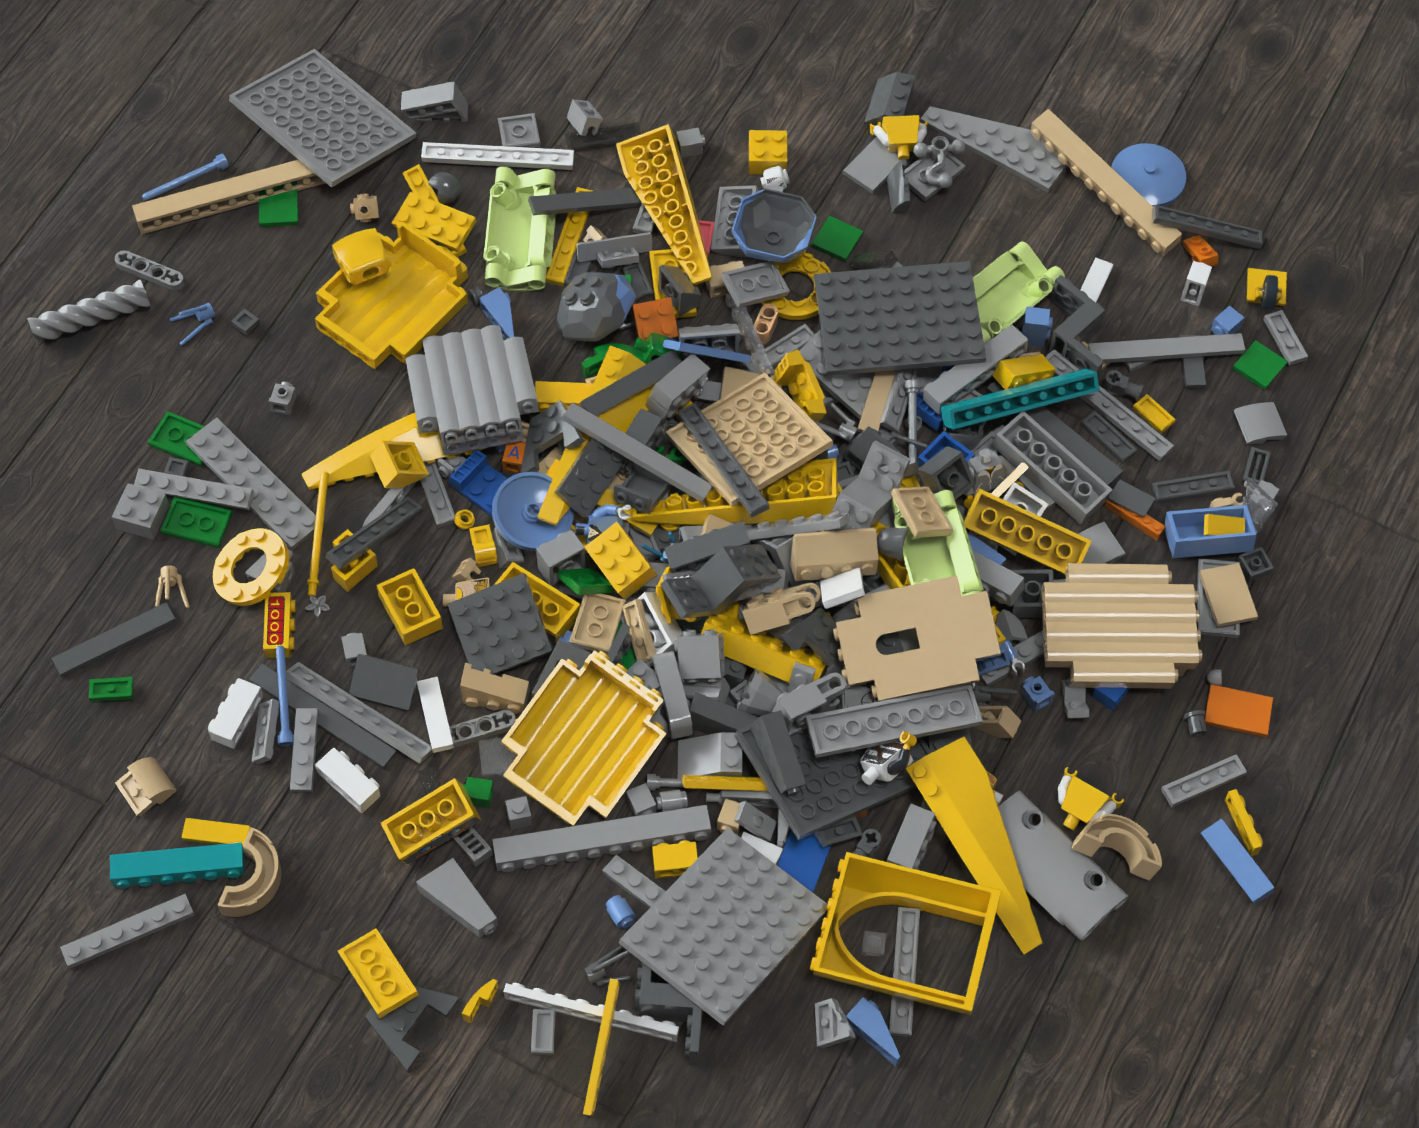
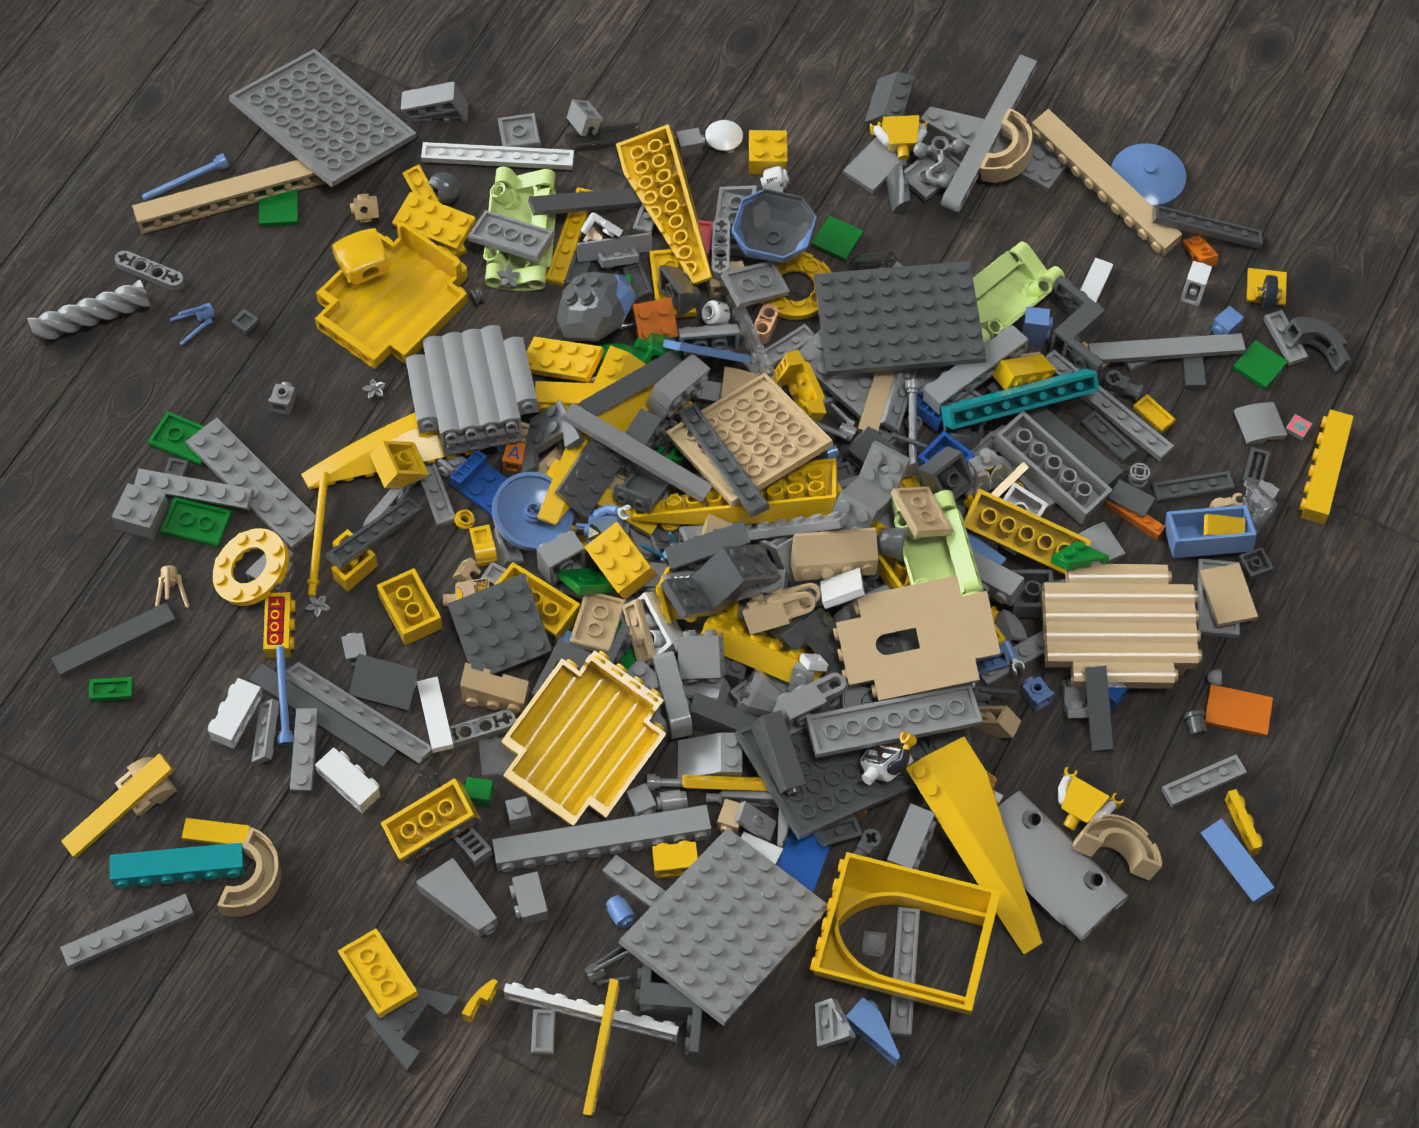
medium blue slope [479,287,514,340] -> none
none -> yellow tile [62,754,174,858]
none -> light grey plant [362,379,386,400]
none -> light grey tile [468,210,555,262]
none -> light grey plate [481,561,507,586]
none -> light grey plant [497,264,520,287]
none -> light grey brick [509,872,548,925]
none -> yellow plate [526,337,605,383]
none -> white plate [580,213,623,237]
none -> white head [702,300,731,326]
none -> white dish [705,120,743,153]
none -> light grey beam [712,218,730,279]
none -> white tile [799,653,828,671]
none -> light grey beam [941,54,1038,213]
none -> tan brick [980,108,1034,183]
none -> green wing [1051,541,1109,571]
none -> dark grey tile [1084,664,1113,751]
none -> light grey wheel [1127,463,1150,490]
none -> dark grey arch [1284,317,1351,372]
none -> light grey tile [1285,414,1313,441]
none -> yellow brick [1299,409,1353,524]

